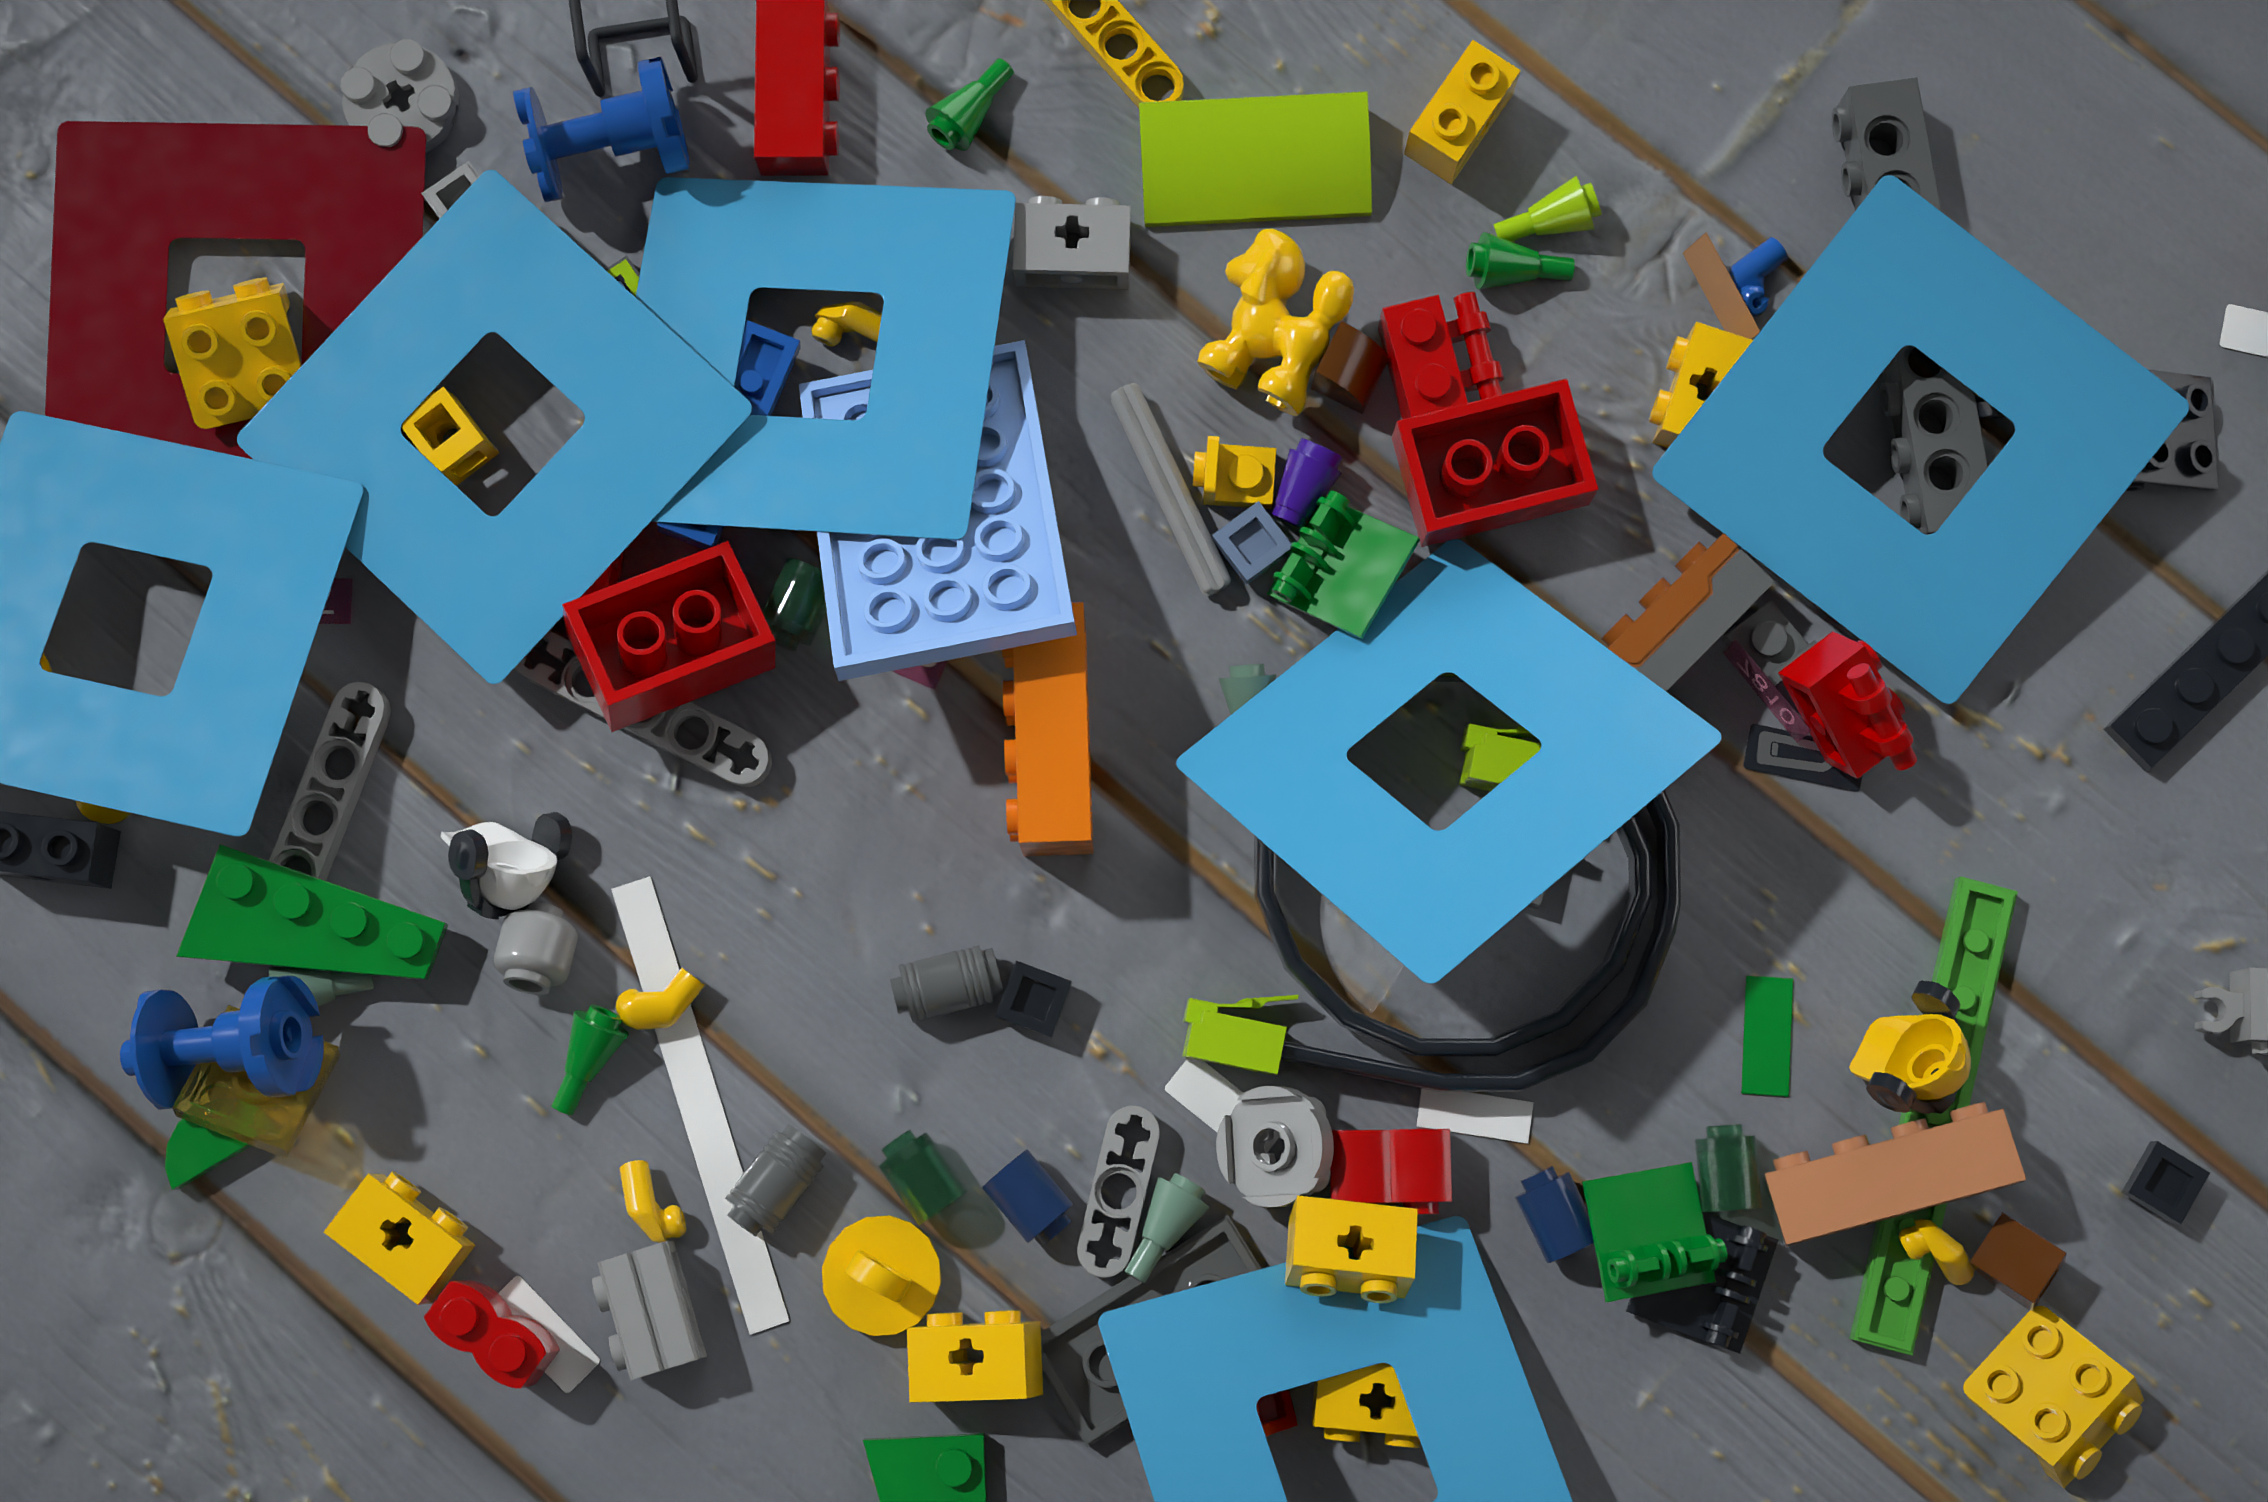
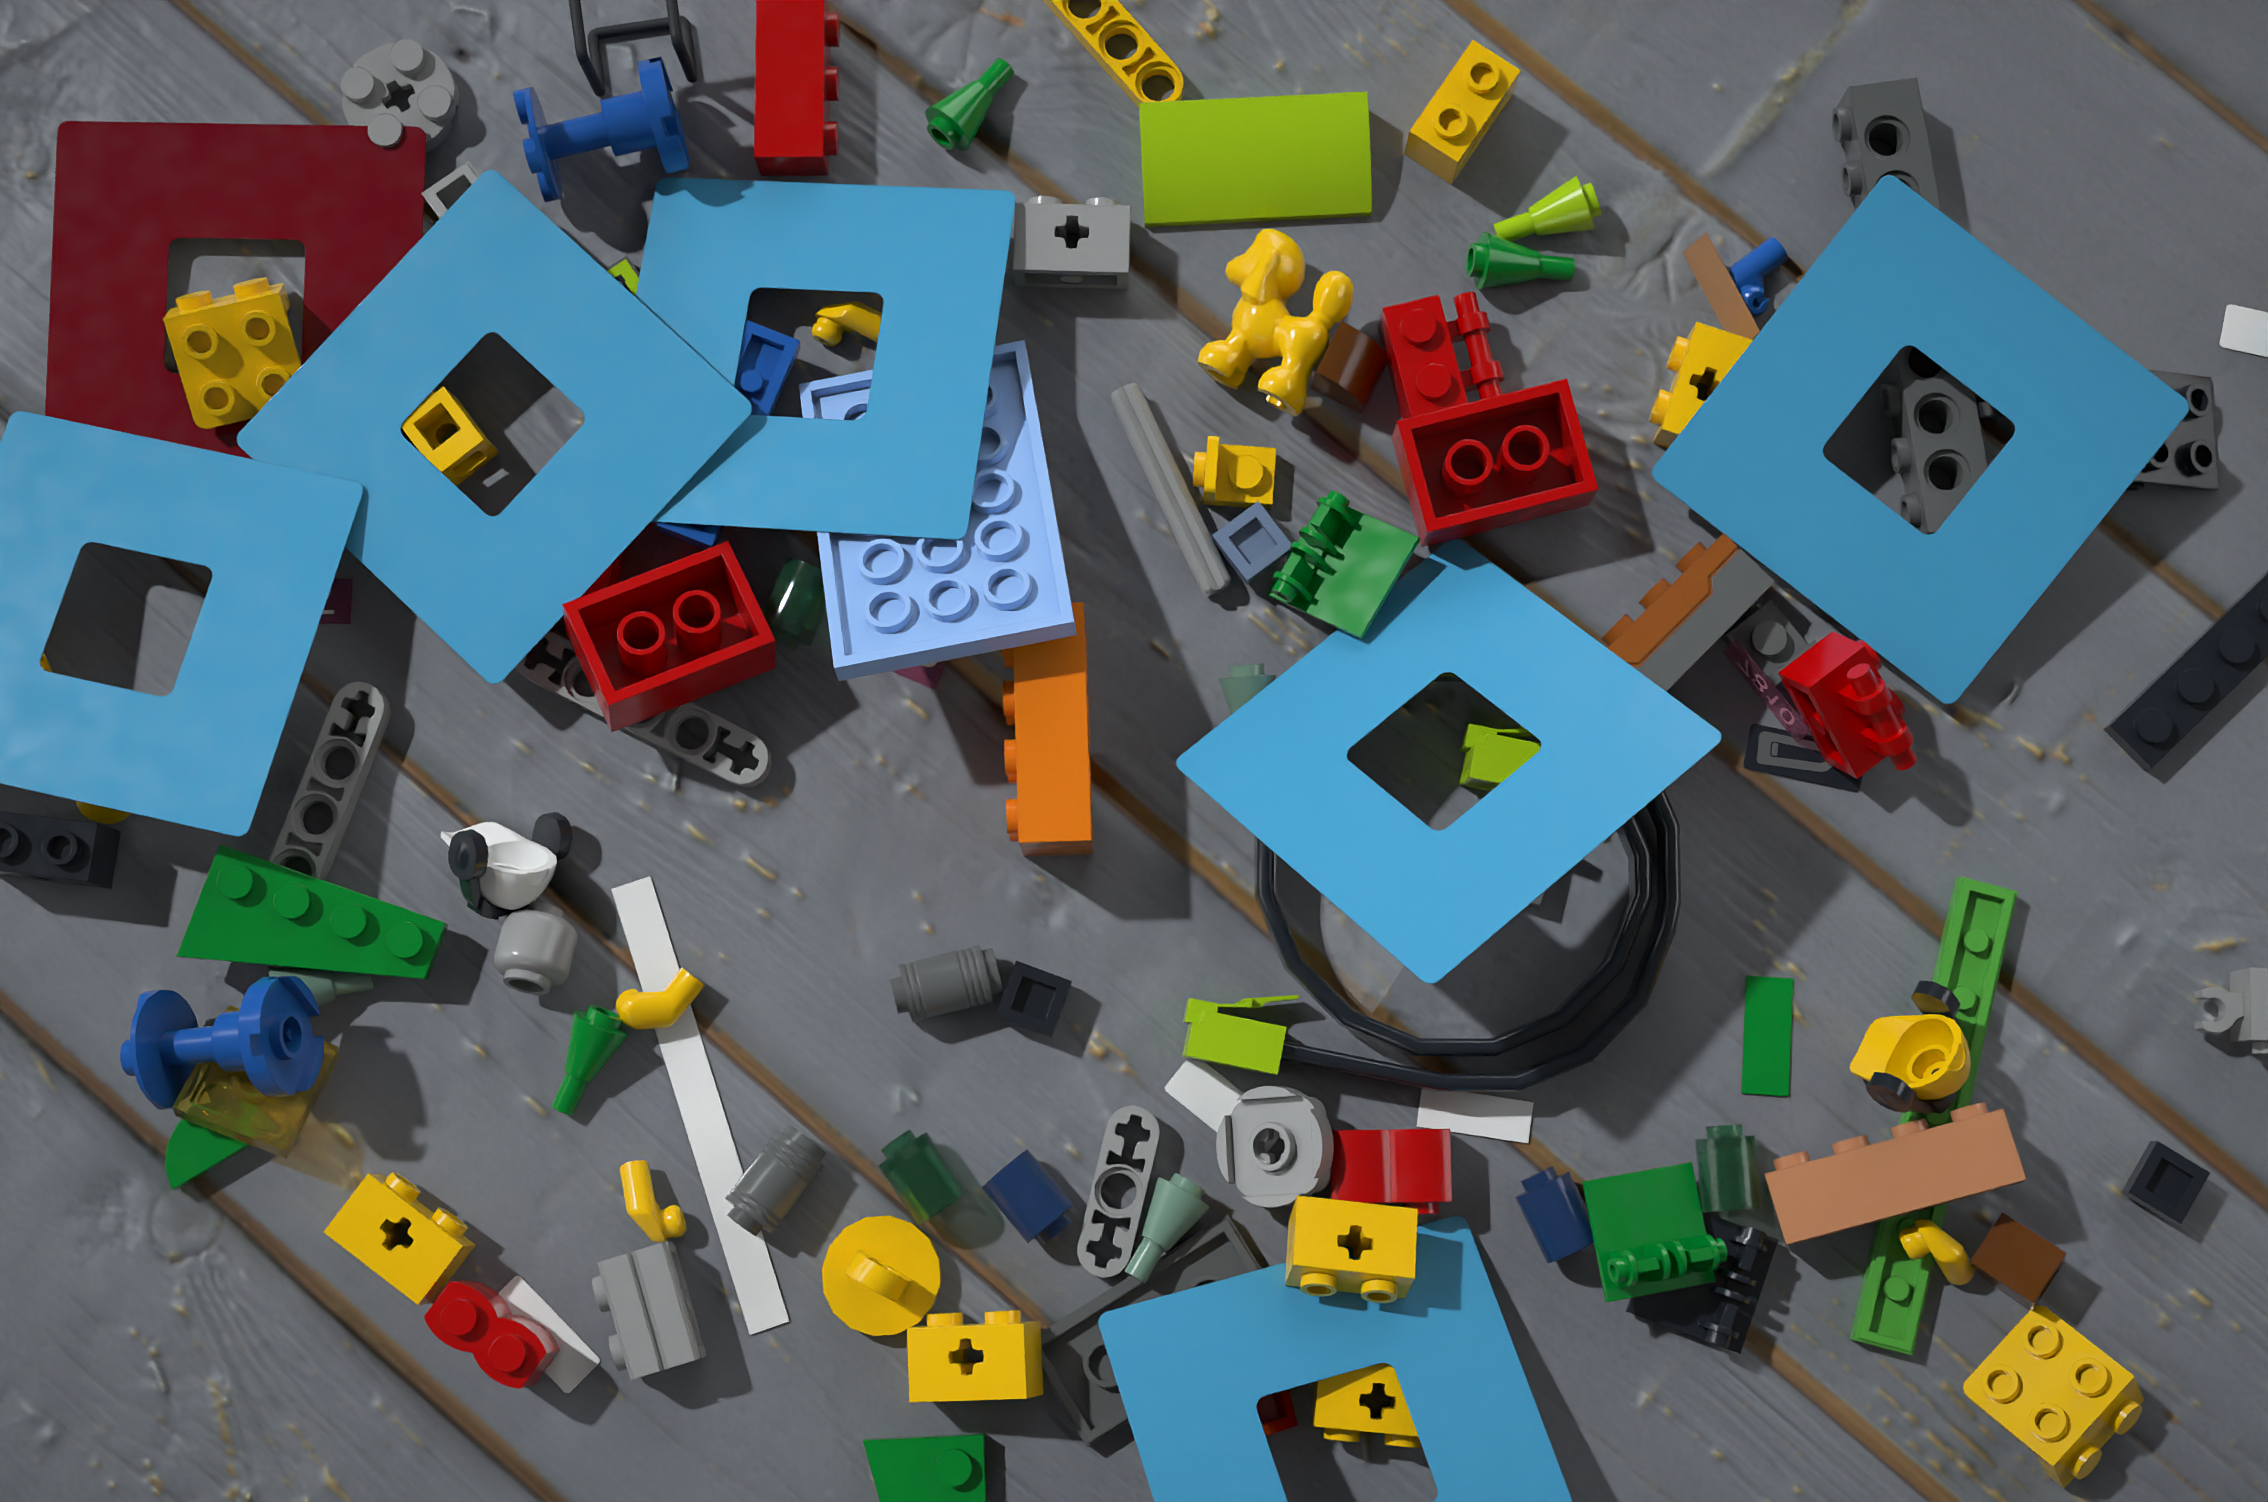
dark purple cone [1272,438,1343,528] -> none

